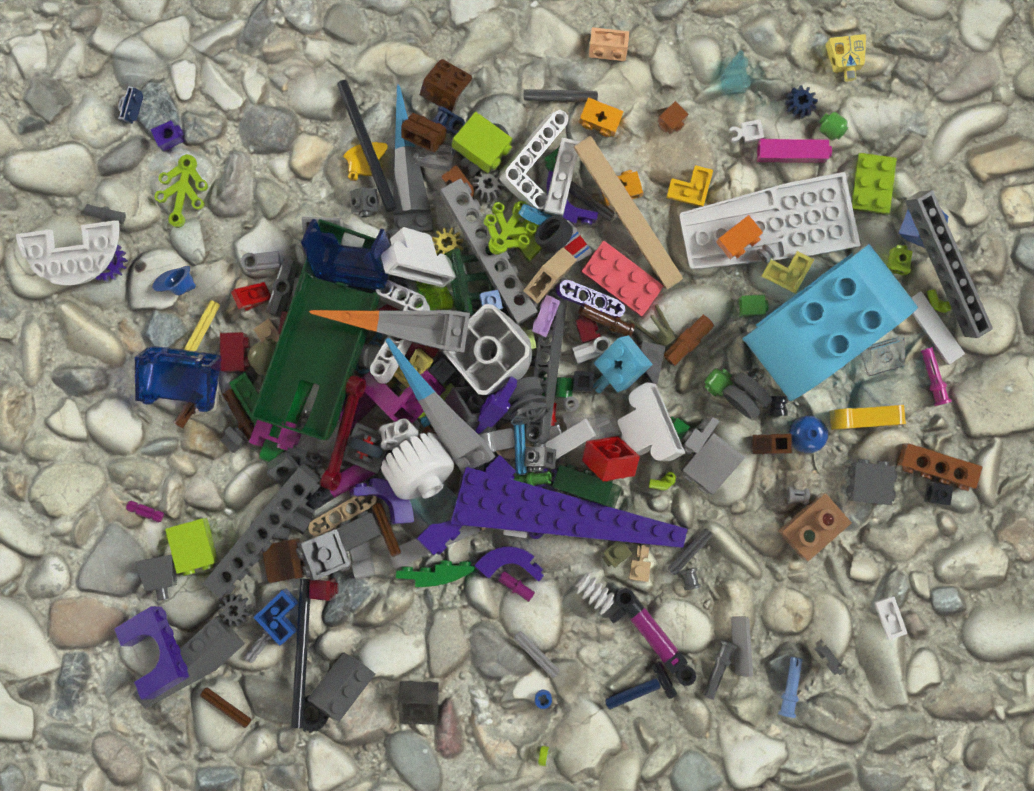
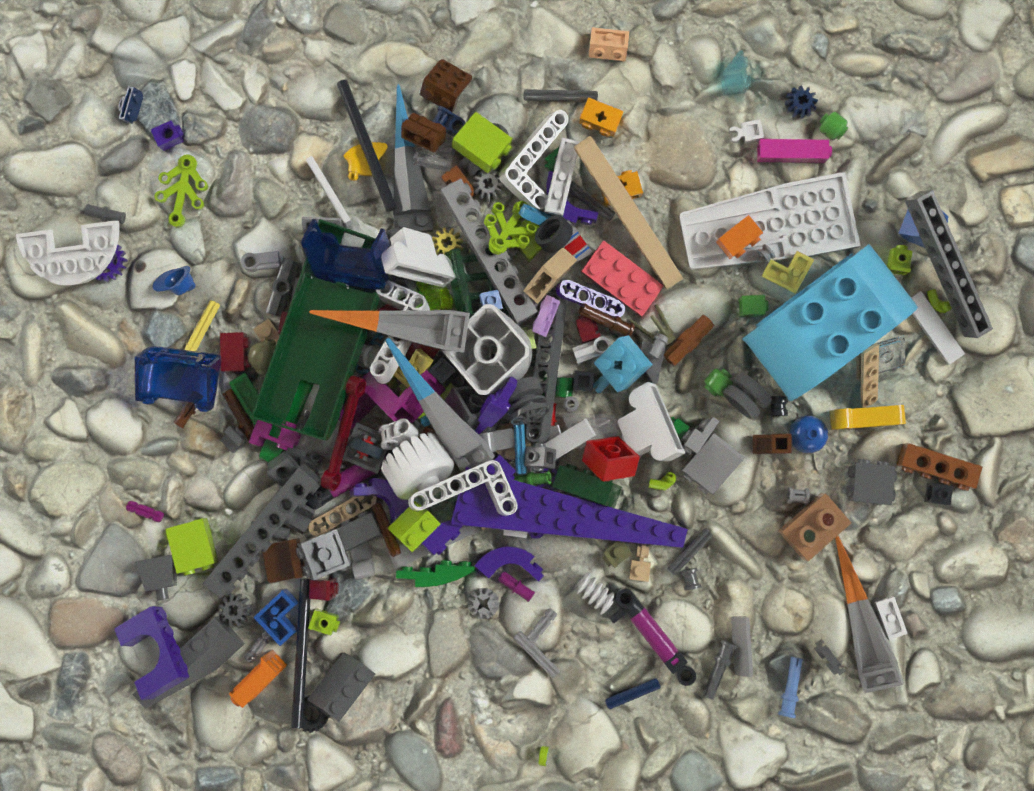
reddish brown axle [200,687,252,728] -> none
red slope [231,282,271,311] -> none
dark grey brick [350,187,378,217] -> none
clear smoke slope [398,680,439,725] -> none
blue bush [535,690,552,709] -> none
black axle [652,661,677,699] -> none
dark orange brick [657,101,689,135] -> none
yellow plate [666,165,713,207] -> none
light yellow torso [825,34,866,82] -> none
lime plate [851,153,897,215] -> none
dark pink pin [921,347,952,406] -> none
none -> orange window [229,650,287,708]
none -> white tile [306,156,353,227]
none -> lime brick [308,608,340,636]
none -> lime brick [387,501,440,552]
none -> white beam [408,460,517,516]
none -> light grey gear [468,588,499,619]
none -> light grey axle [527,608,557,643]
none -> light grey pin [647,333,668,359]
none -> light grey plate [835,536,904,693]
none -> tan bracket [856,343,879,408]

